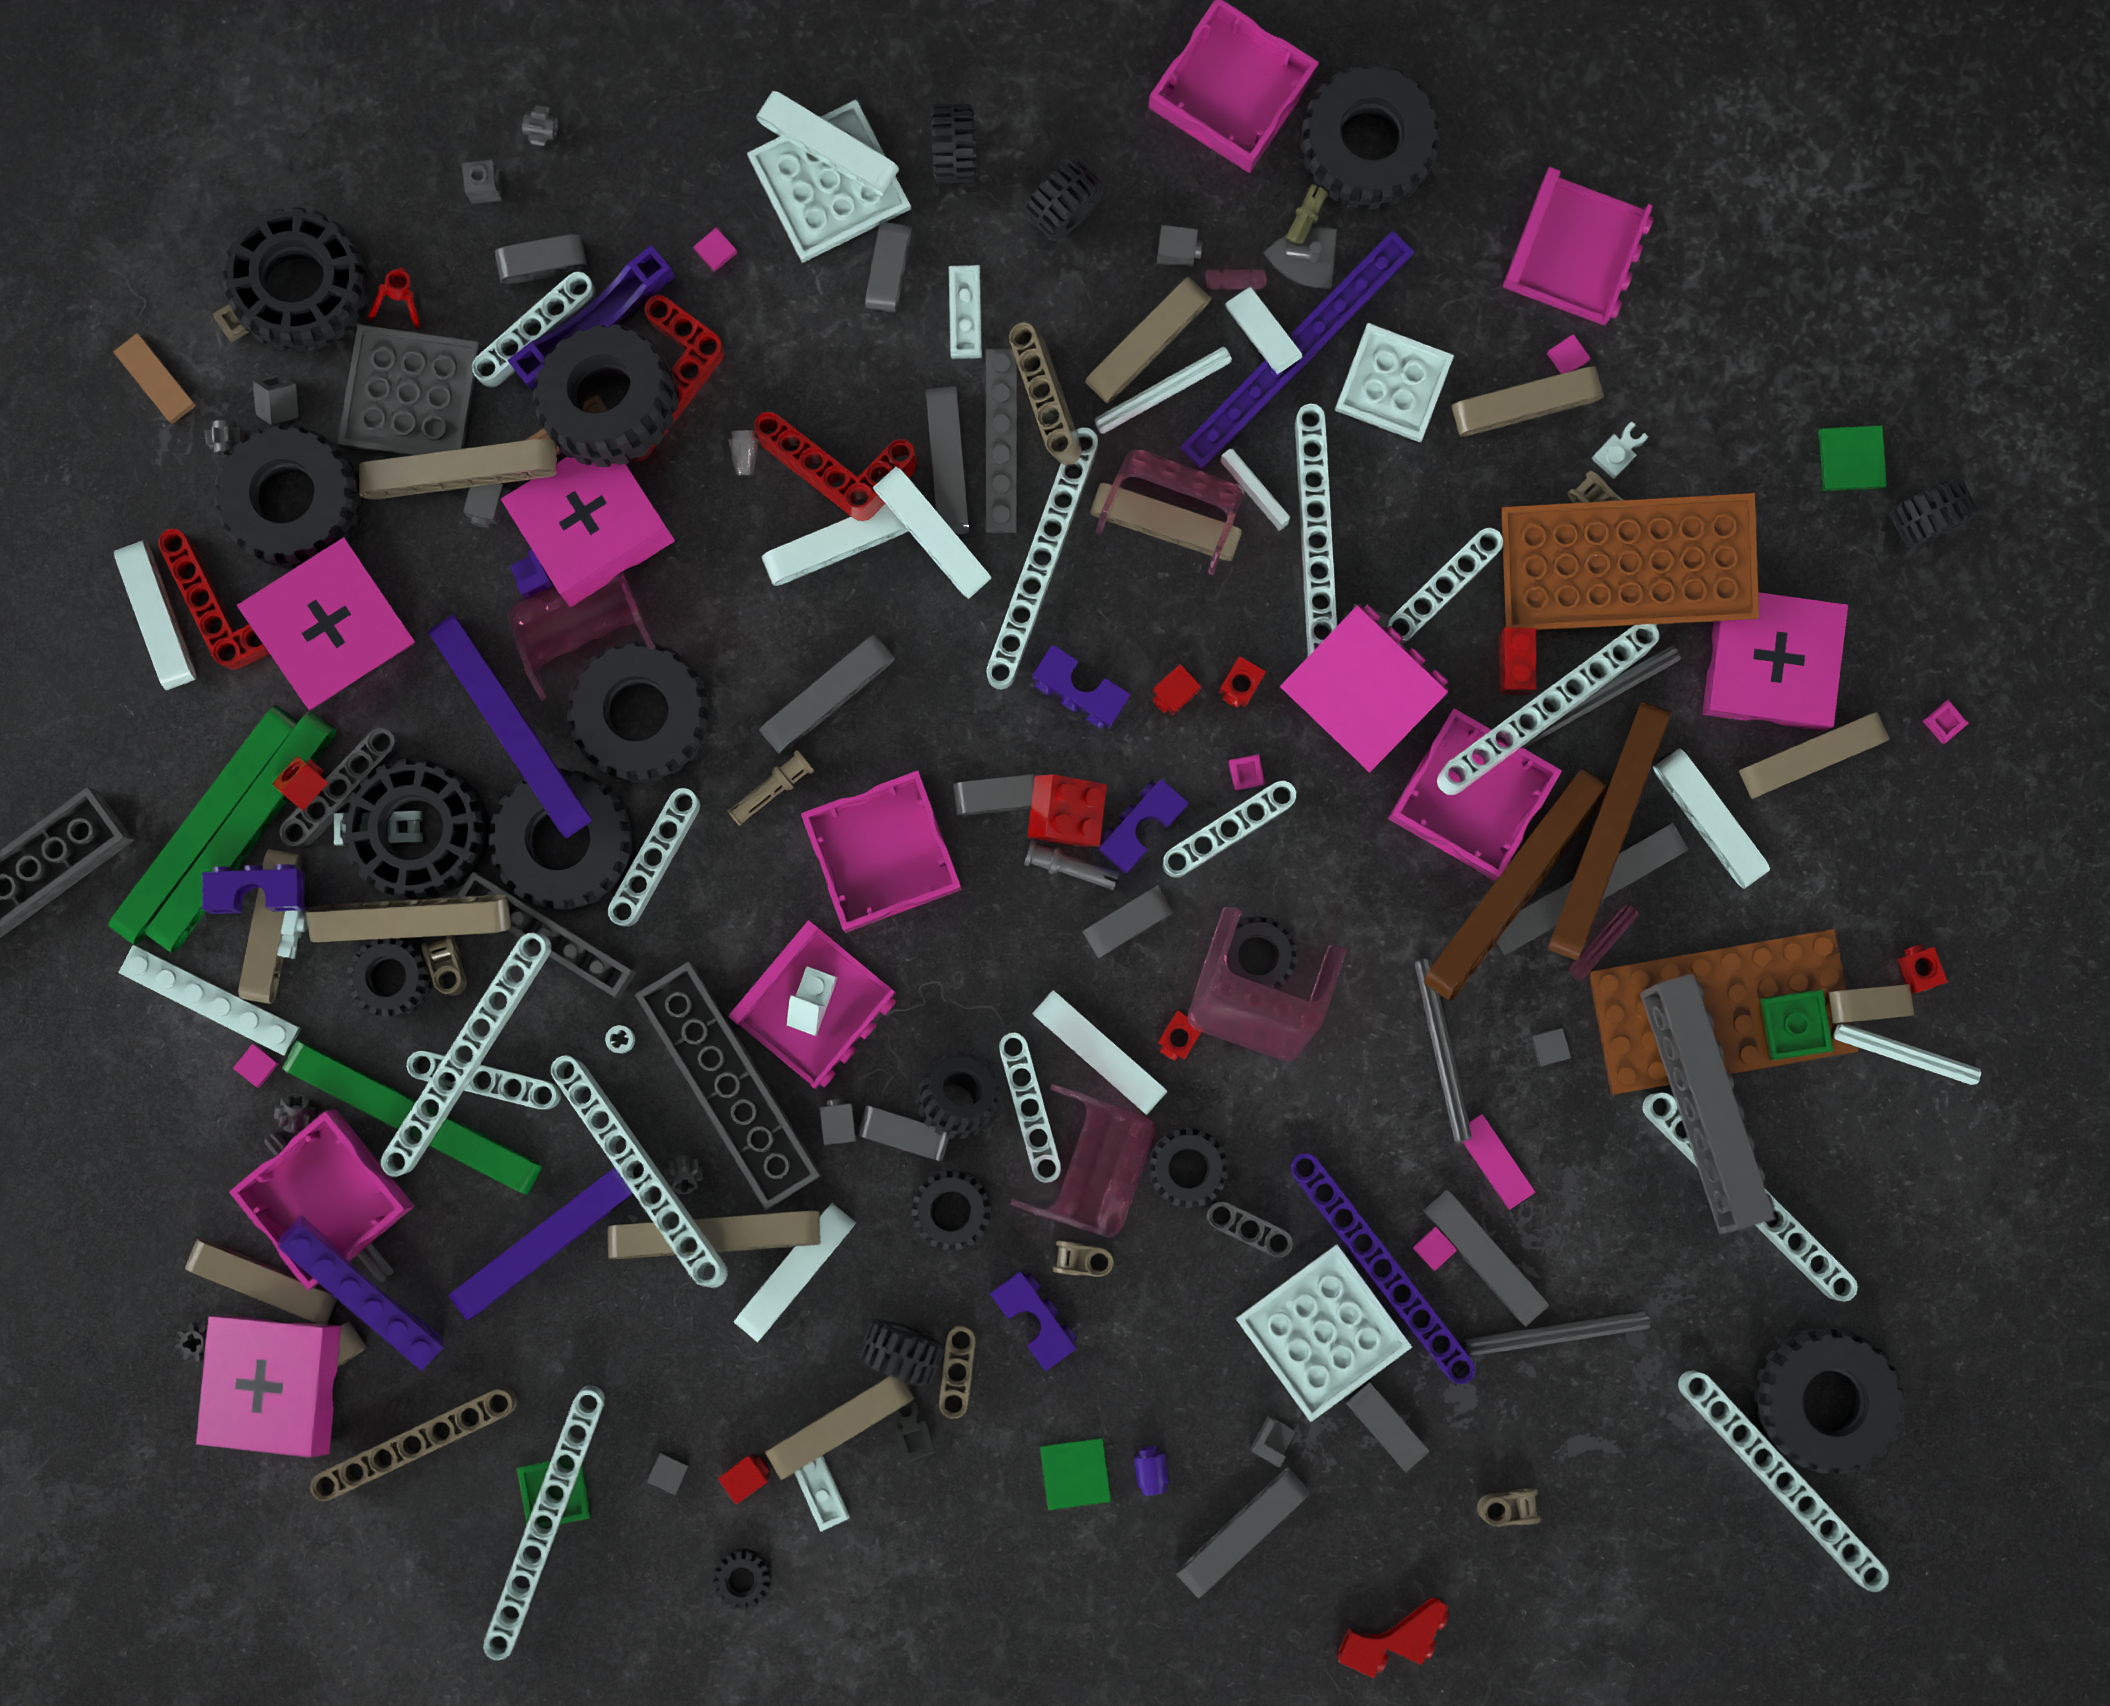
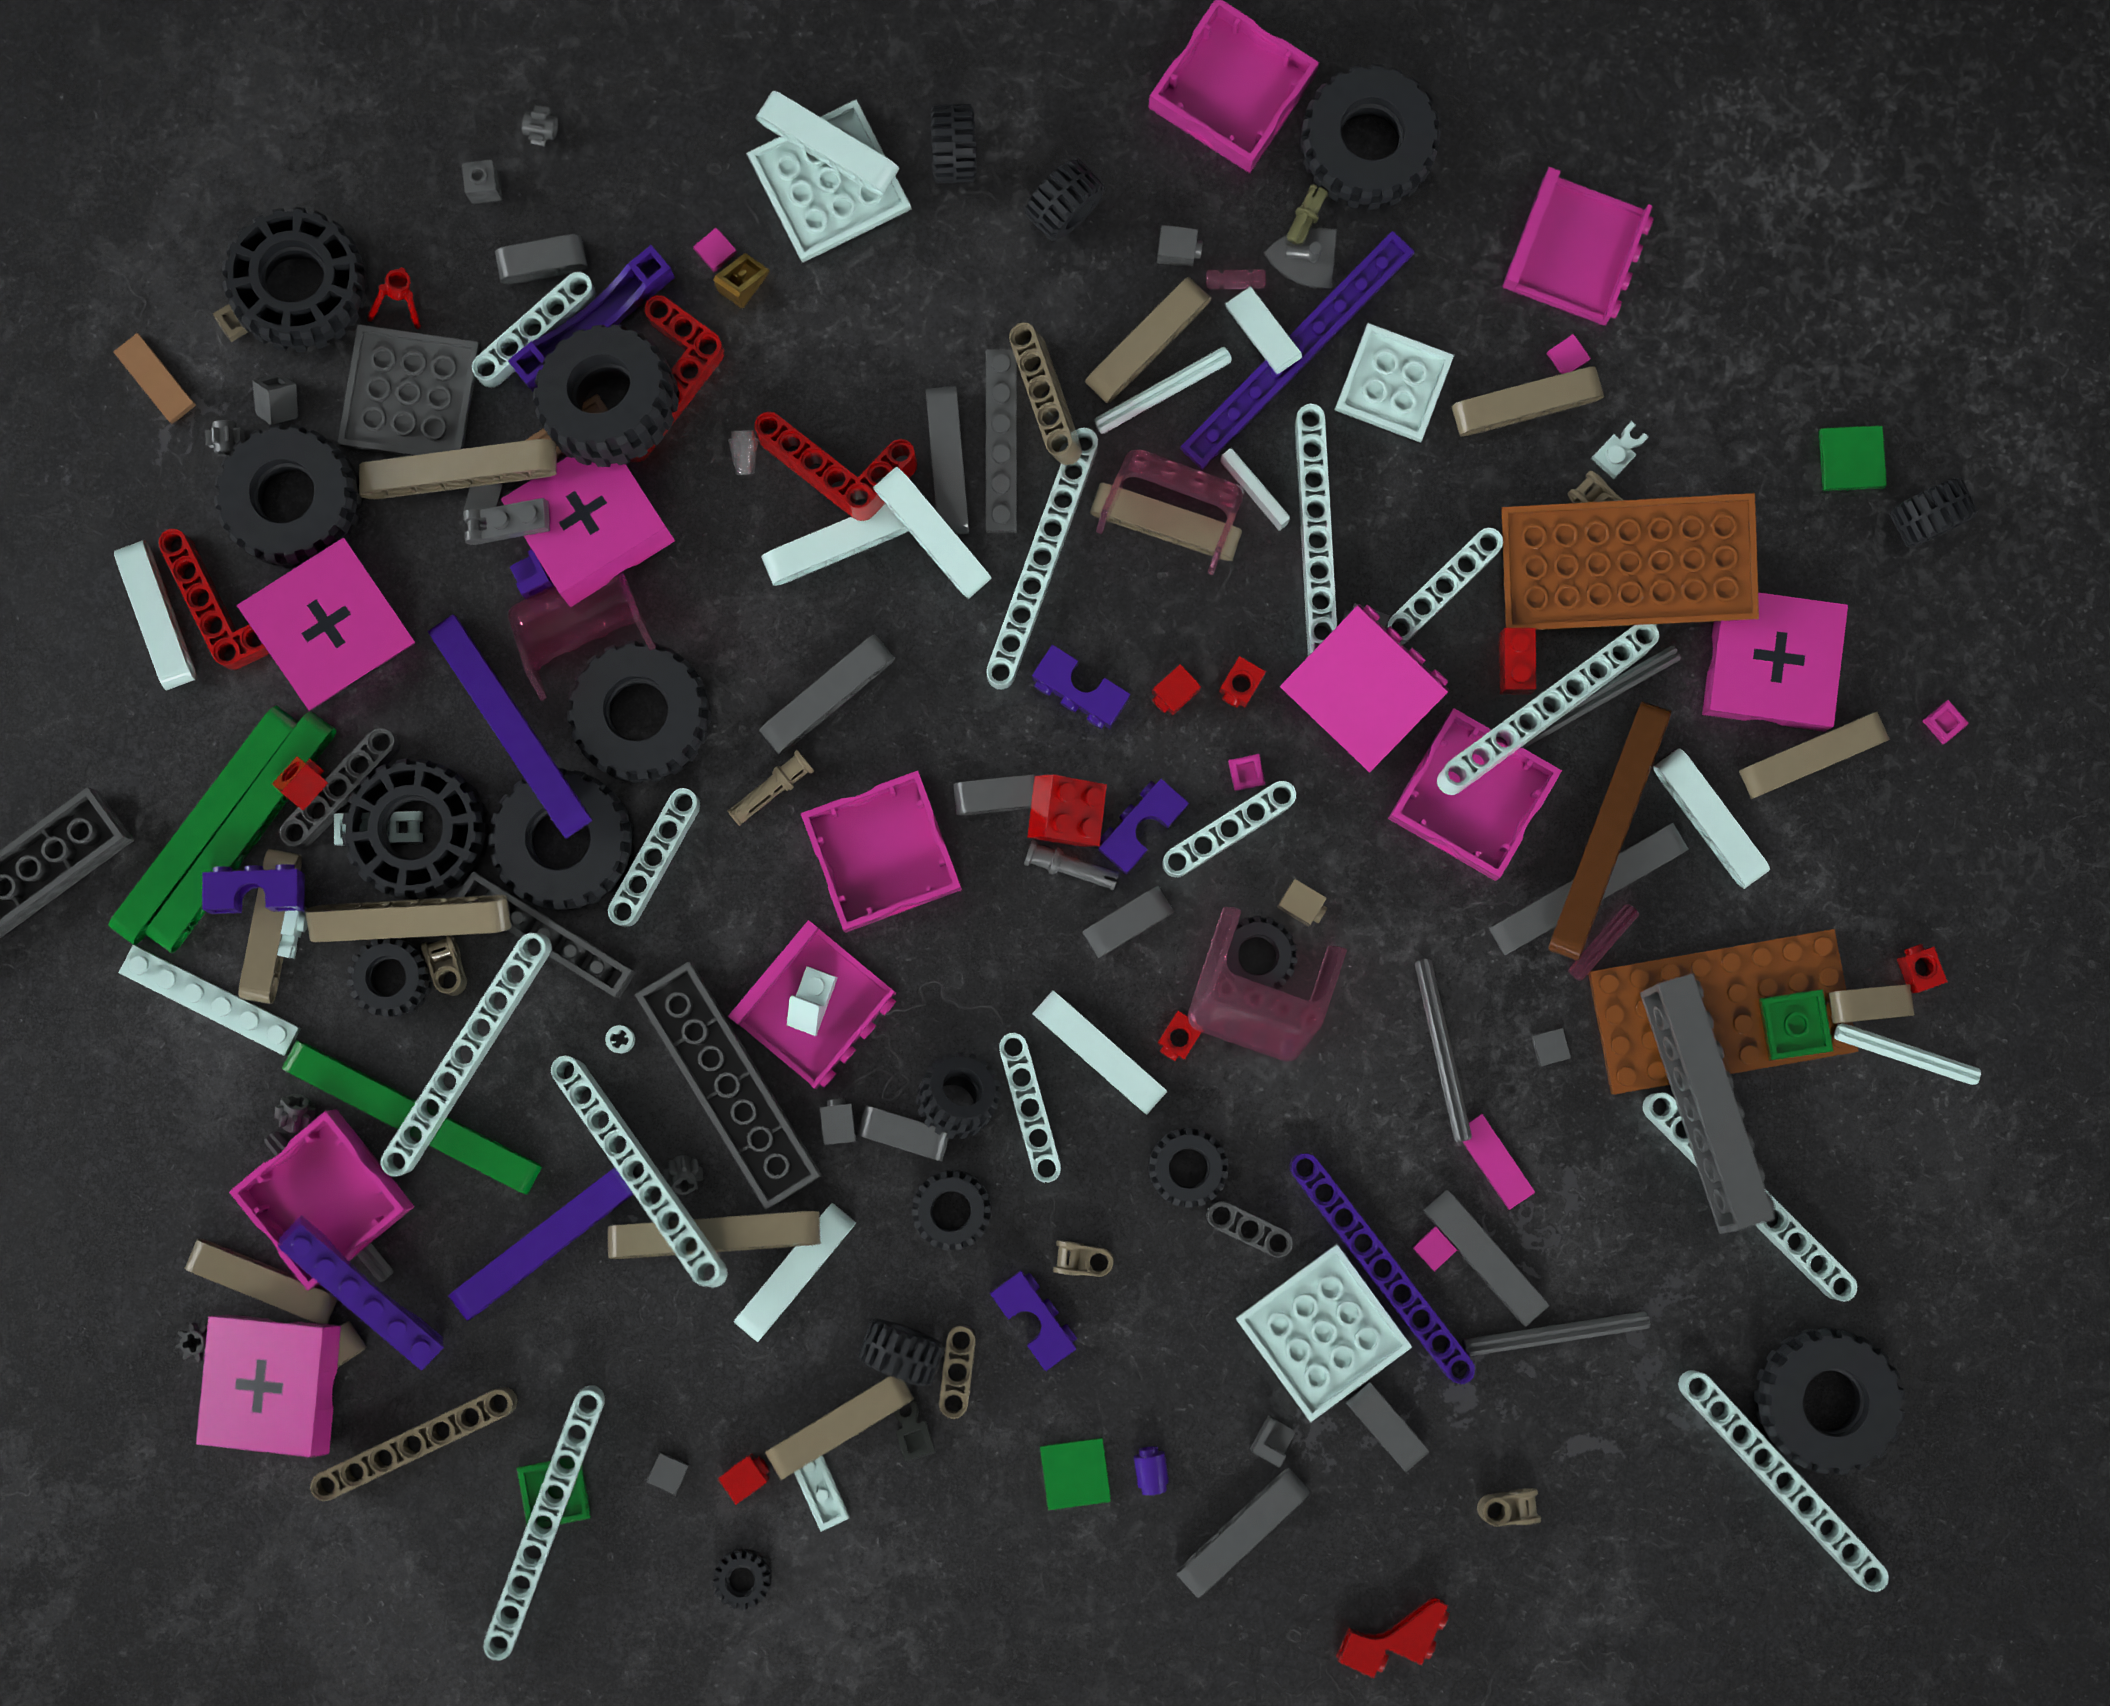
dark pink tile [233,1044,279,1088] -> none
light aqua beam [407,1051,561,1109] -> none
dark grey beam [865,221,911,313] -> none
light aqua tile [949,265,982,358] -> none
clear pink windscreen [1010,1084,1155,1237] -> none
reddish brown beam [1424,768,1610,1001] -> none
none -> dark grey plate [463,498,550,545]
none -> pearl gold slope [713,253,770,309]
none -> dark tan brick [1277,879,1327,926]

